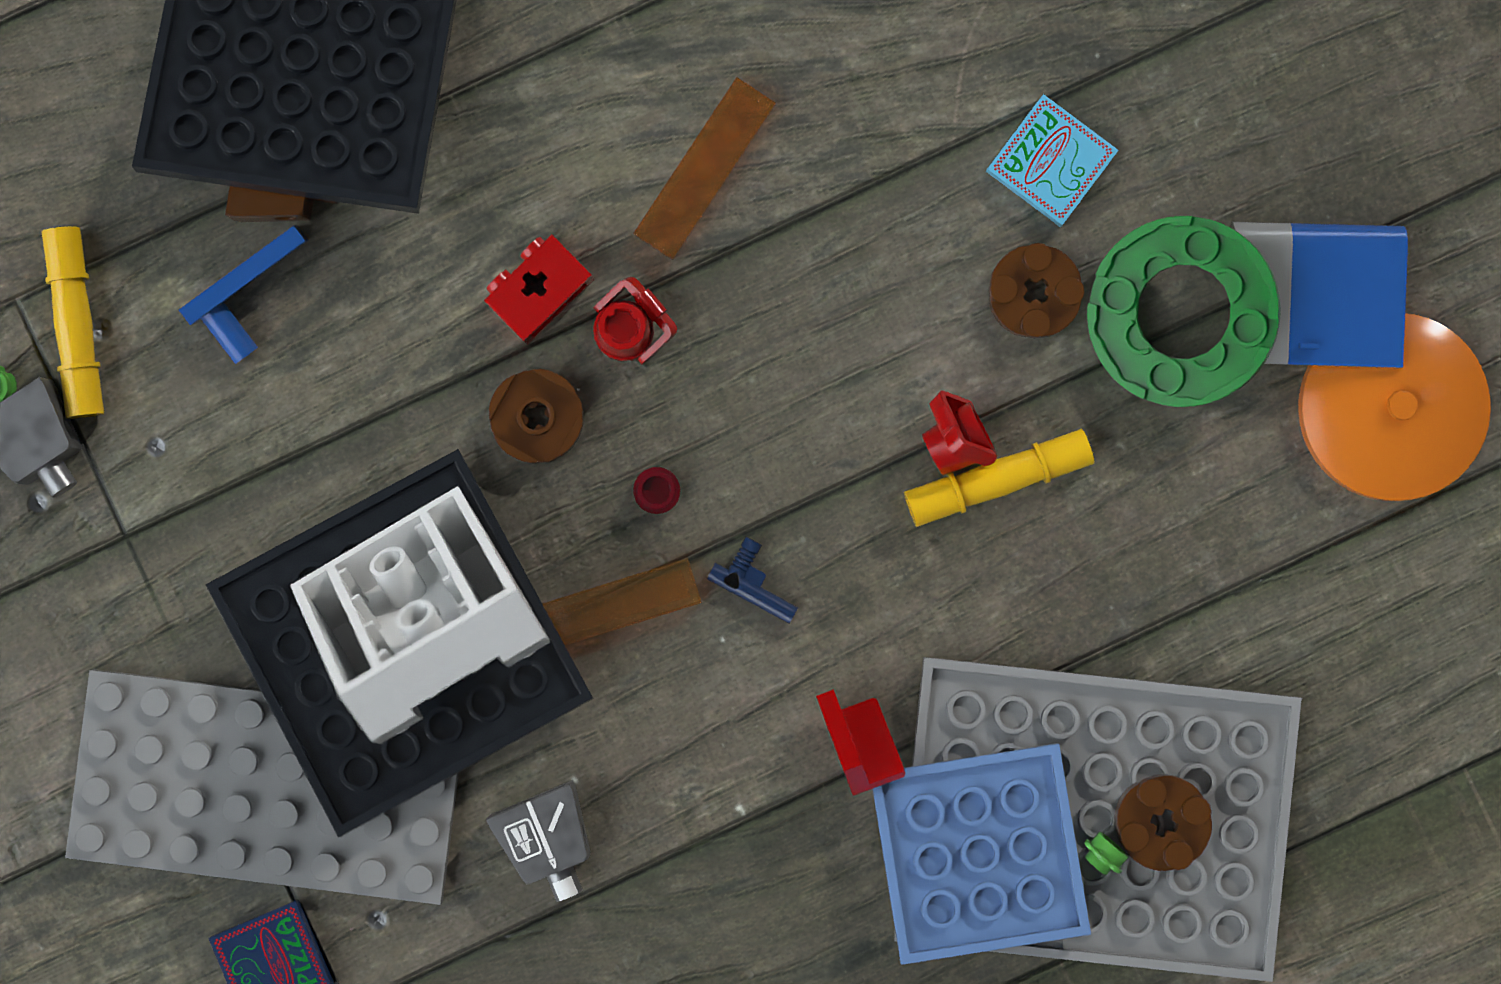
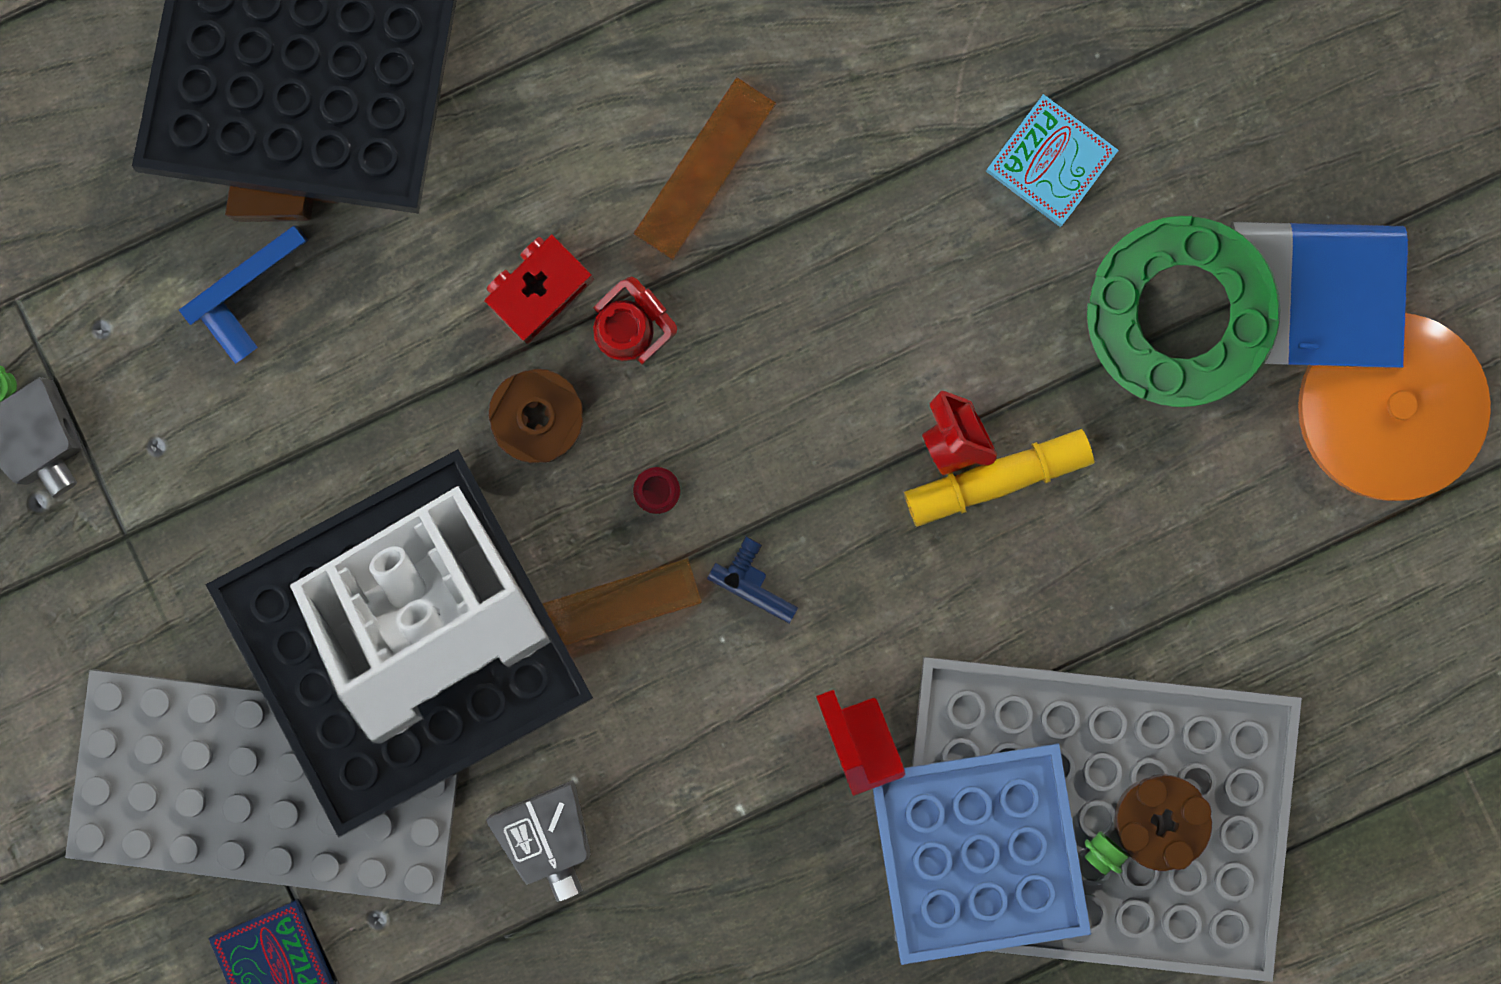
yellow piece [42,226,104,419] -> none
reddish brown plate [988,243,1084,338] -> none

